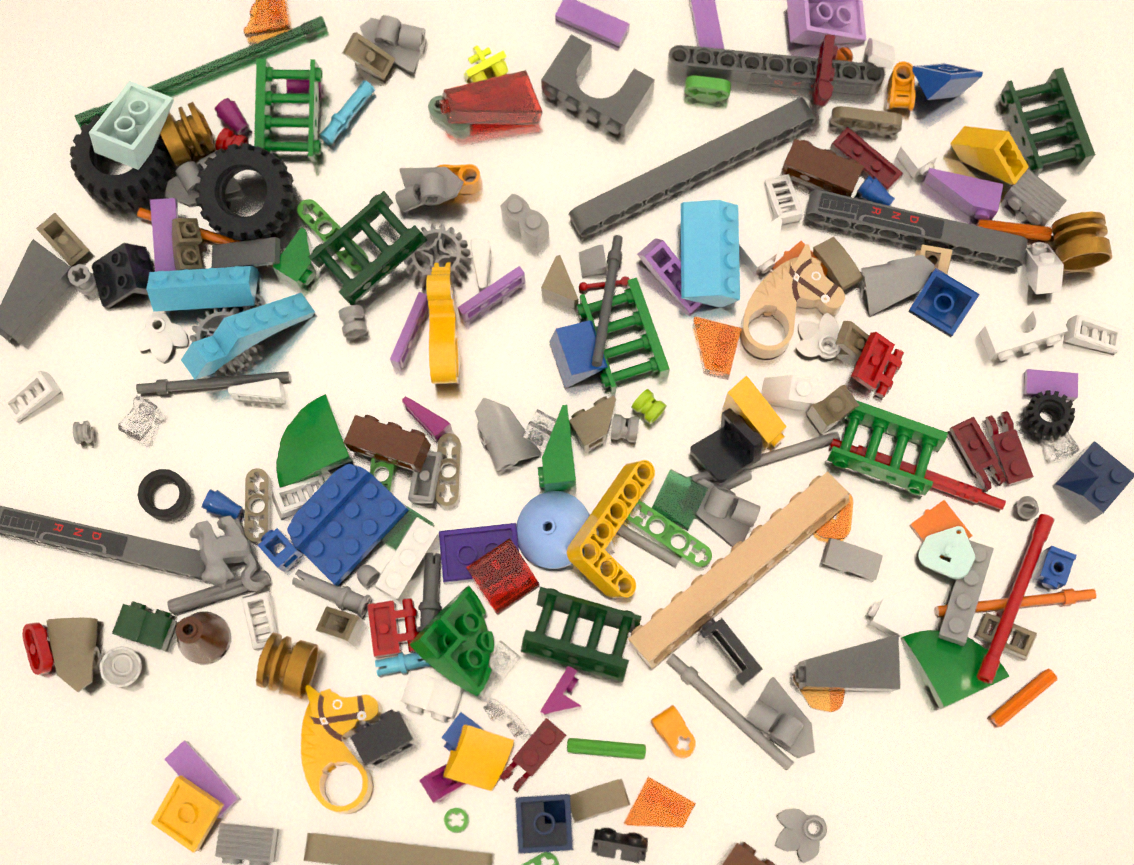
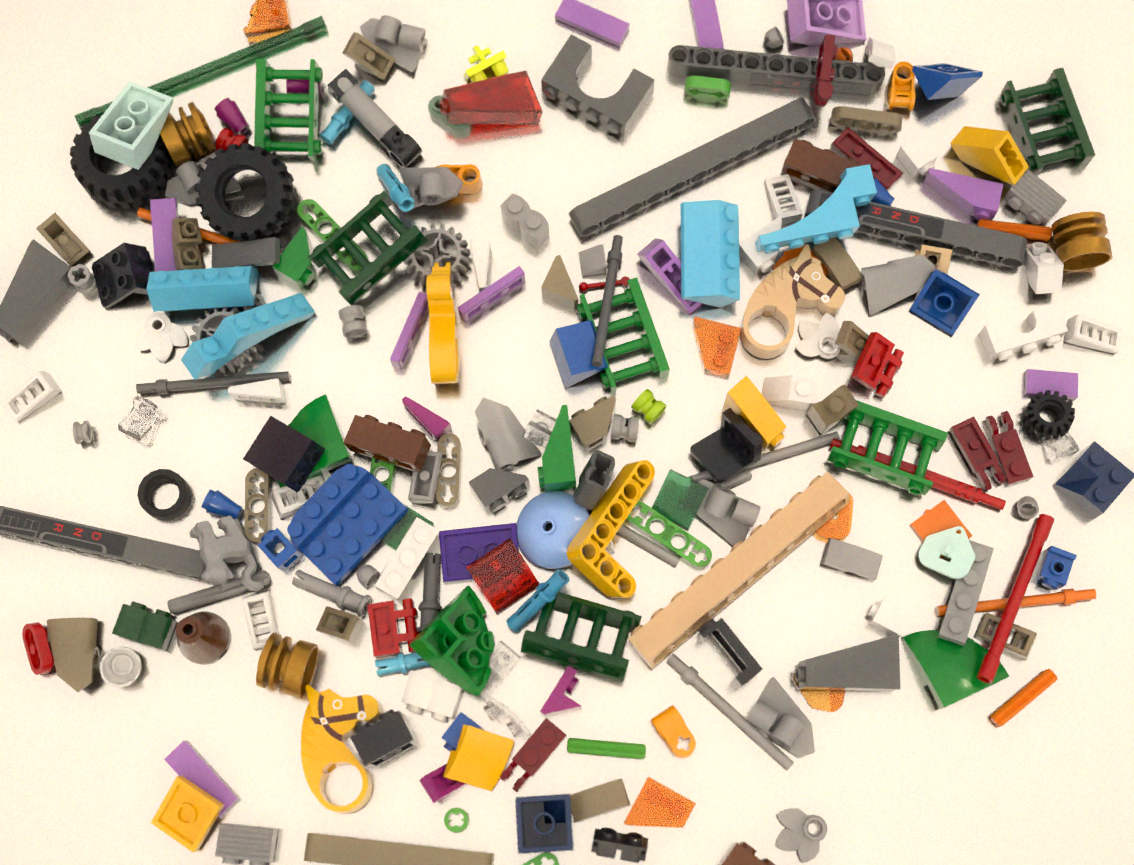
none -> black panel [243,415,325,492]
none -> piece [328,68,423,168]
none -> medium azure pin [376,164,415,212]
none -> dark grey slope [468,468,530,513]
none -> dark azure pin [506,569,570,632]
none -> dark grey brick [573,449,615,510]
none -> medium azure arch [755,164,877,254]
none -> light grey hinge [764,26,784,48]

